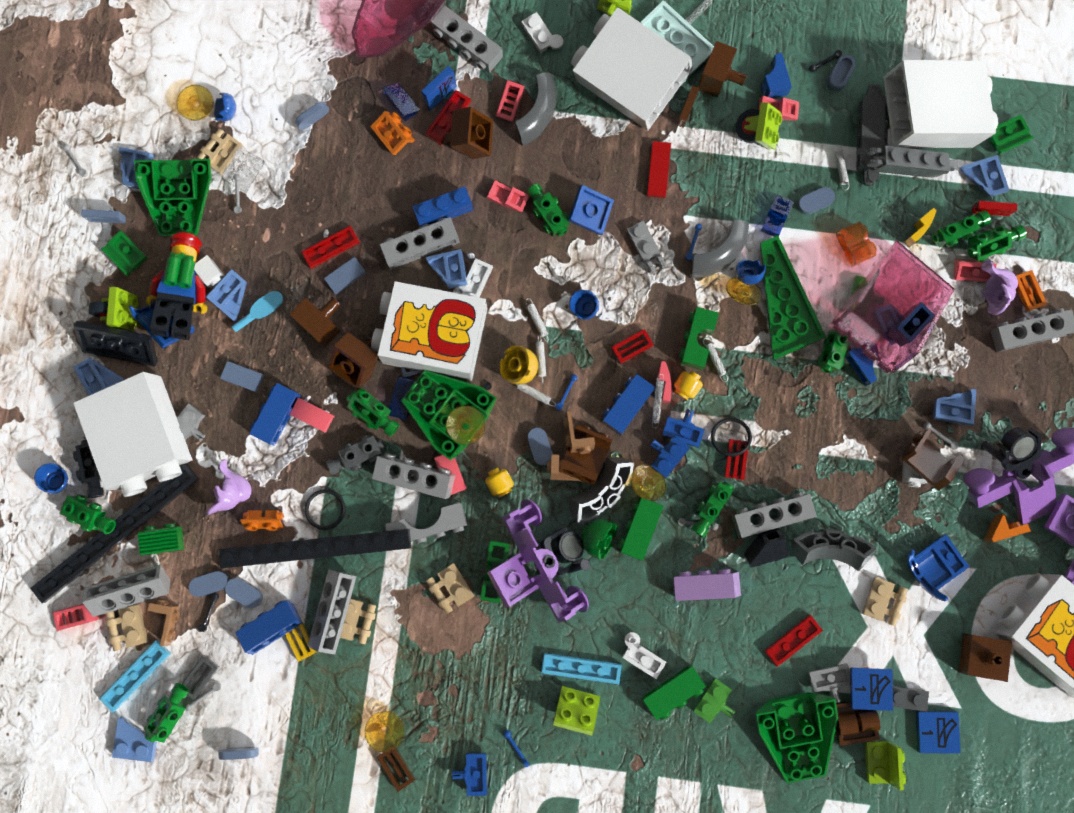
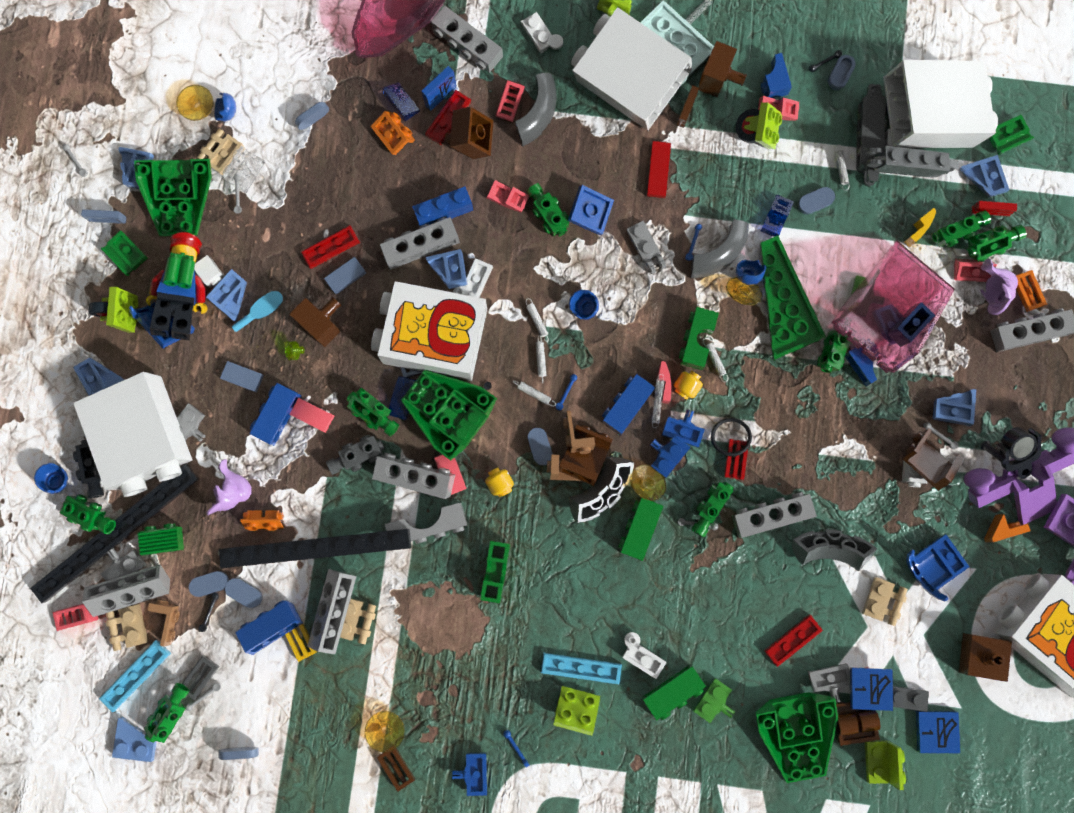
black plate [73,321,158,367] -> none
black tyre [305,489,345,530] -> none
reddish brown brick [328,332,378,390] -> none
tan plate [426,563,475,614] -> none
clear yellow dish [446,406,485,444] -> none
medium lavender piece [487,499,590,622] -> none
yellow cylinder [500,345,538,385] -> none
green cylinder [581,520,617,560] -> none
red tile [611,329,654,364] -> none
lavender wedge [674,569,741,601] -> none
black slope [744,528,788,567] -> none
clear orange brick [836,222,877,267] -> none
none -> light grey plate [101,548,146,581]
none -> clear neon green tile [285,341,305,361]

